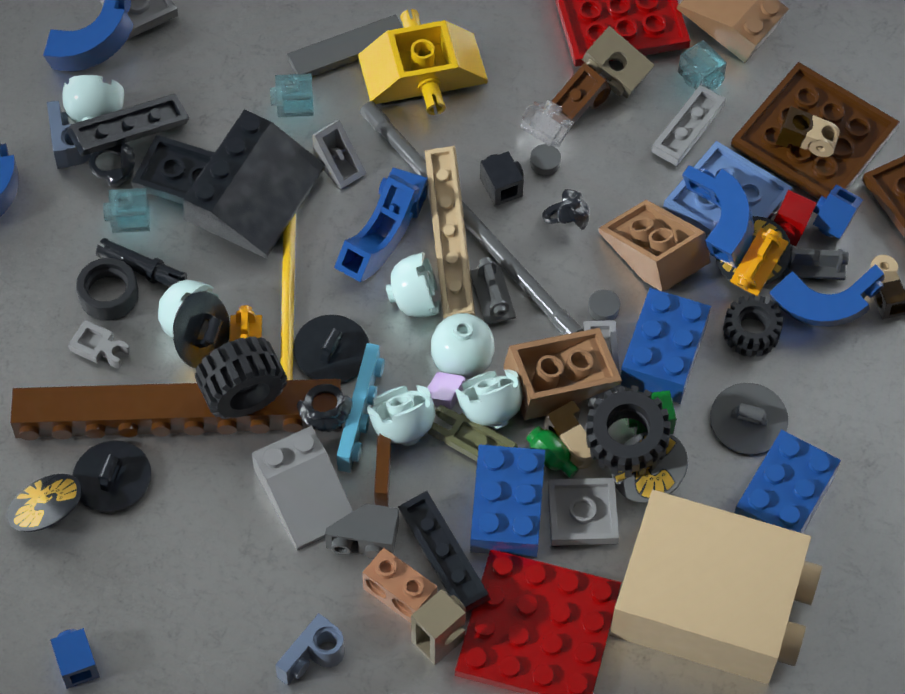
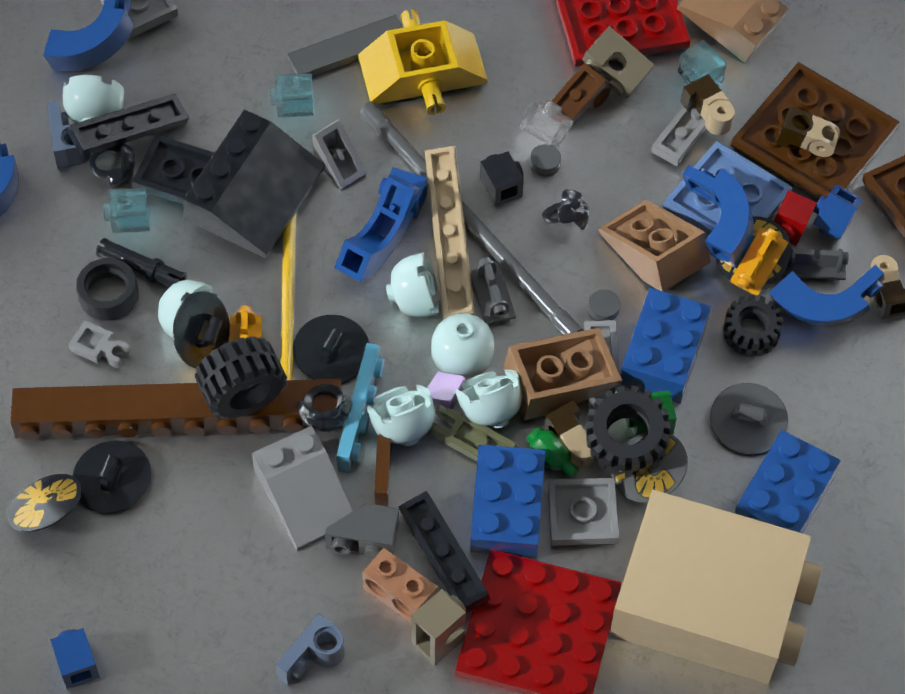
none -> leg [680,74,735,135]

